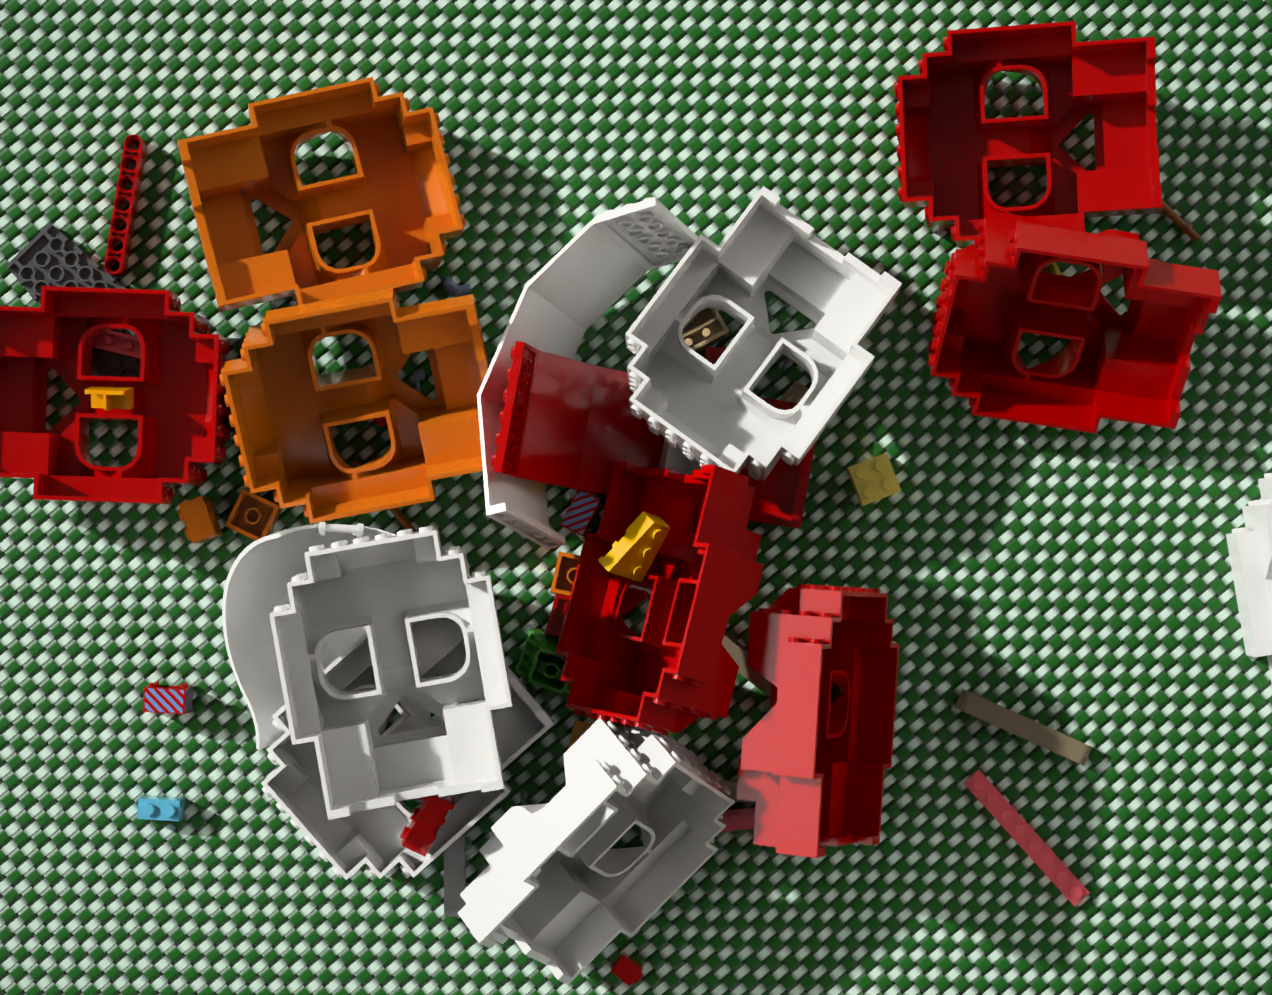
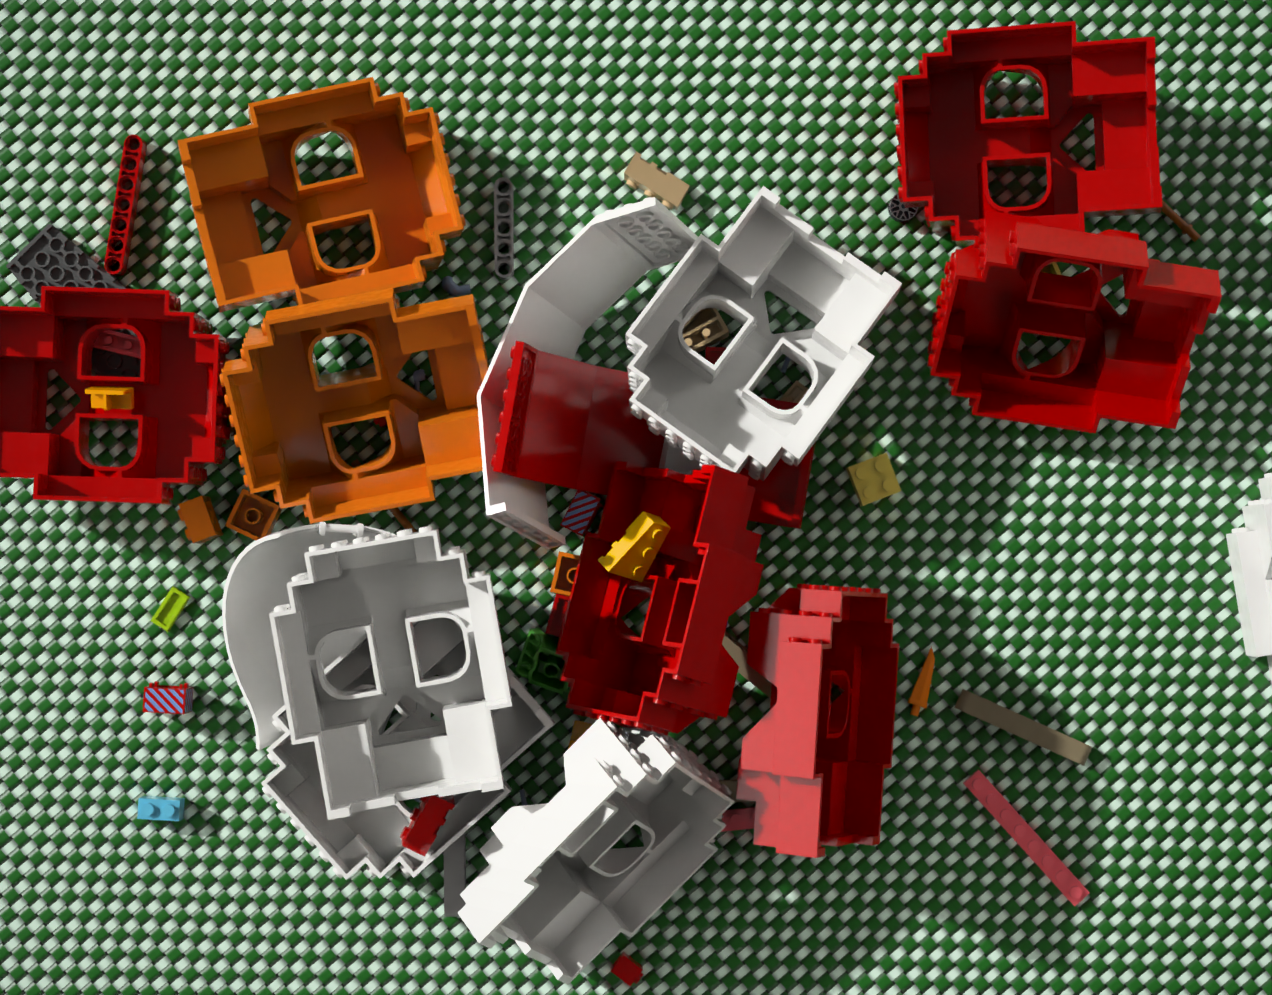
none -> lime tile [151,586,191,632]
none -> light grey beam [494,177,514,280]
none -> tan wedge [624,151,690,210]
none -> wheel [888,194,918,223]
none -> orange bar [907,646,935,717]

